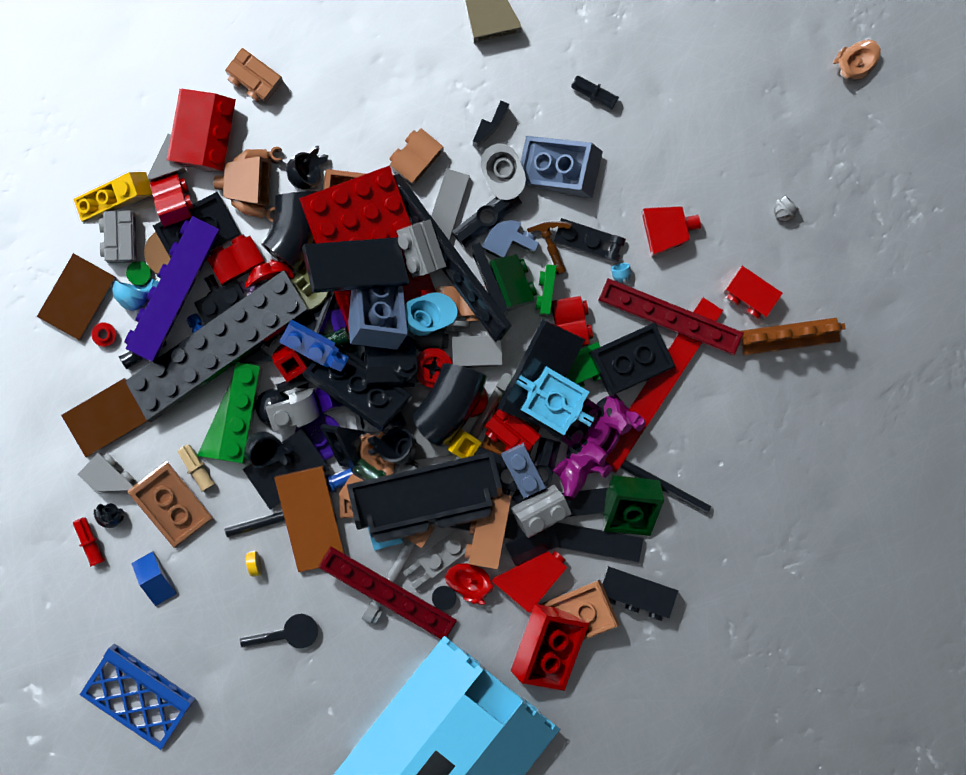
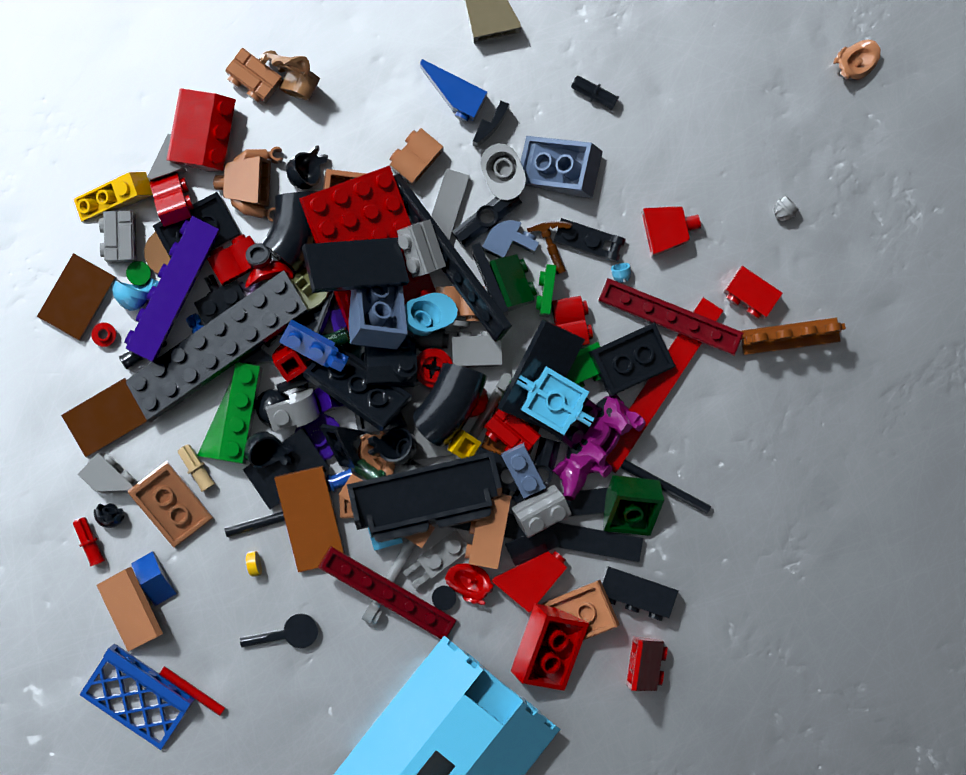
none -> nougat tile [96,567,163,652]
none -> red bar [159,666,225,716]
none -> black tile [246,243,272,269]
none -> medium nougat piece [259,50,320,101]
none -> blue slope [420,59,487,122]
none -> red slope [626,636,668,691]

